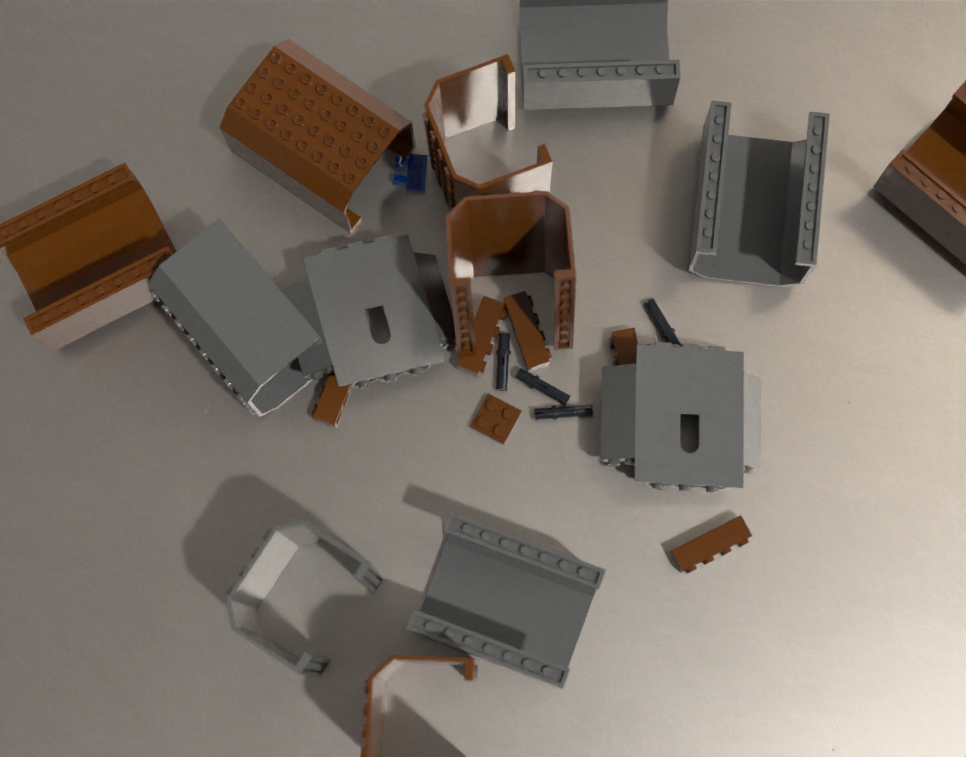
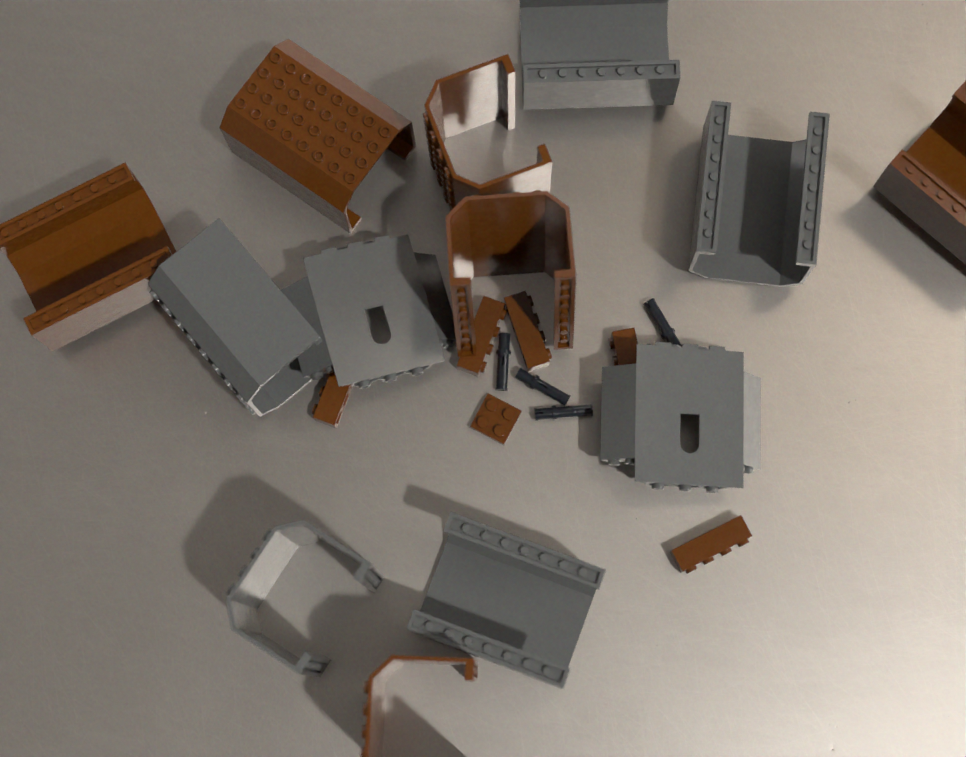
clear blue plate [393,153,428,193] -> none

